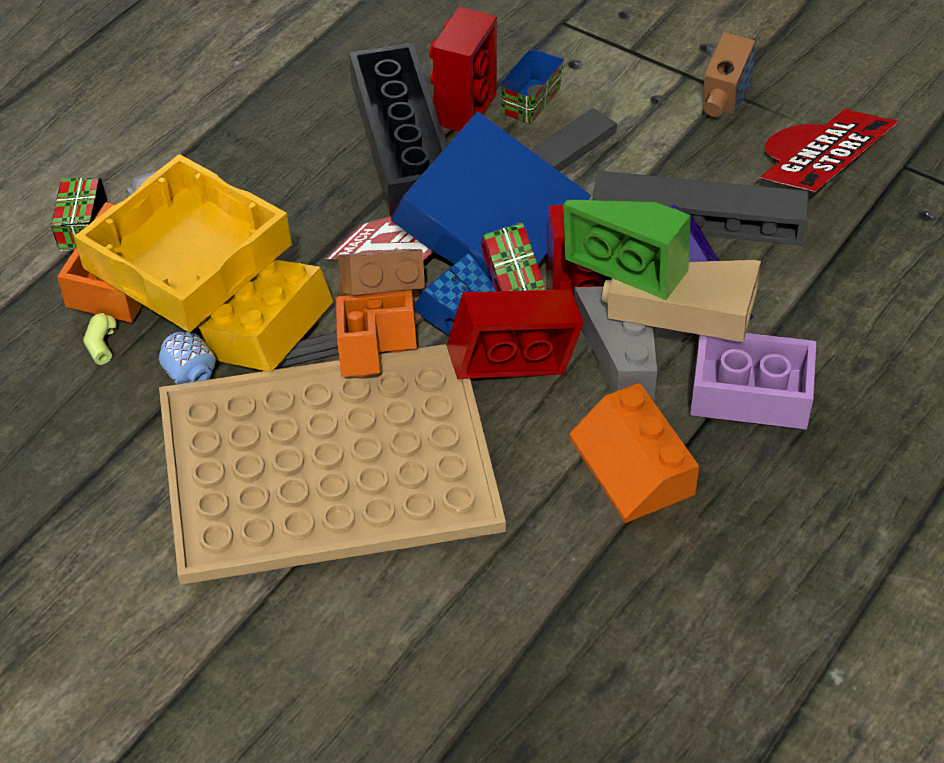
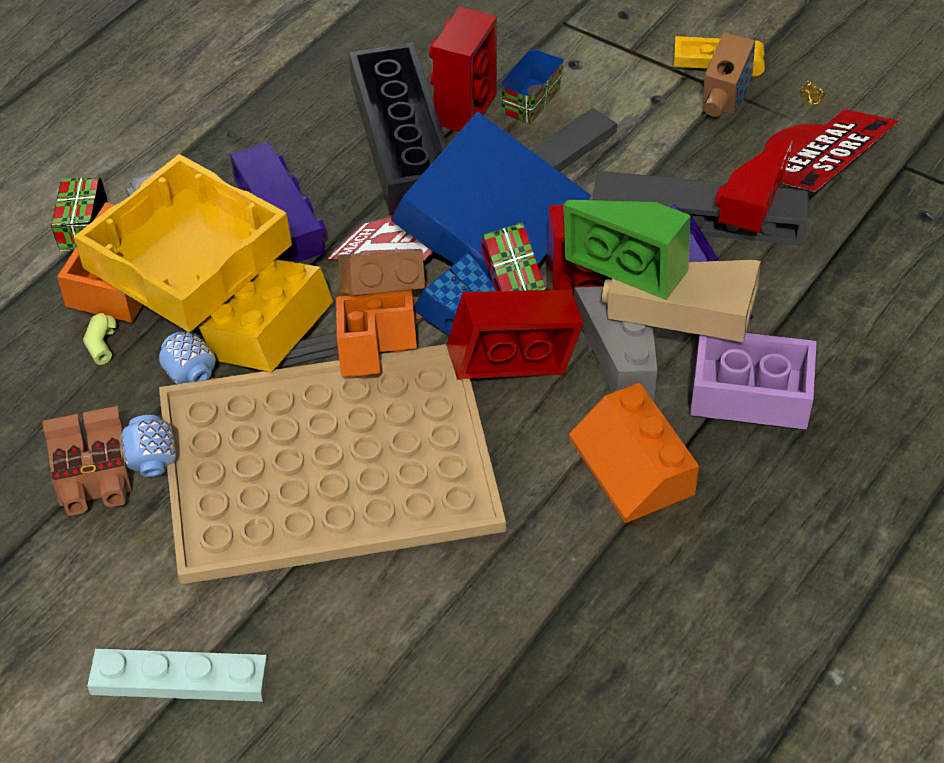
none -> nougat hips [42,406,132,516]
none -> light aqua plate [87,649,268,702]
none -> light blue head [121,415,176,477]
none -> dark purple brick [230,142,327,263]
none -> yellow plate [674,36,765,76]
none -> red slope [715,136,793,233]
none -> clear yellow rock [800,81,826,104]

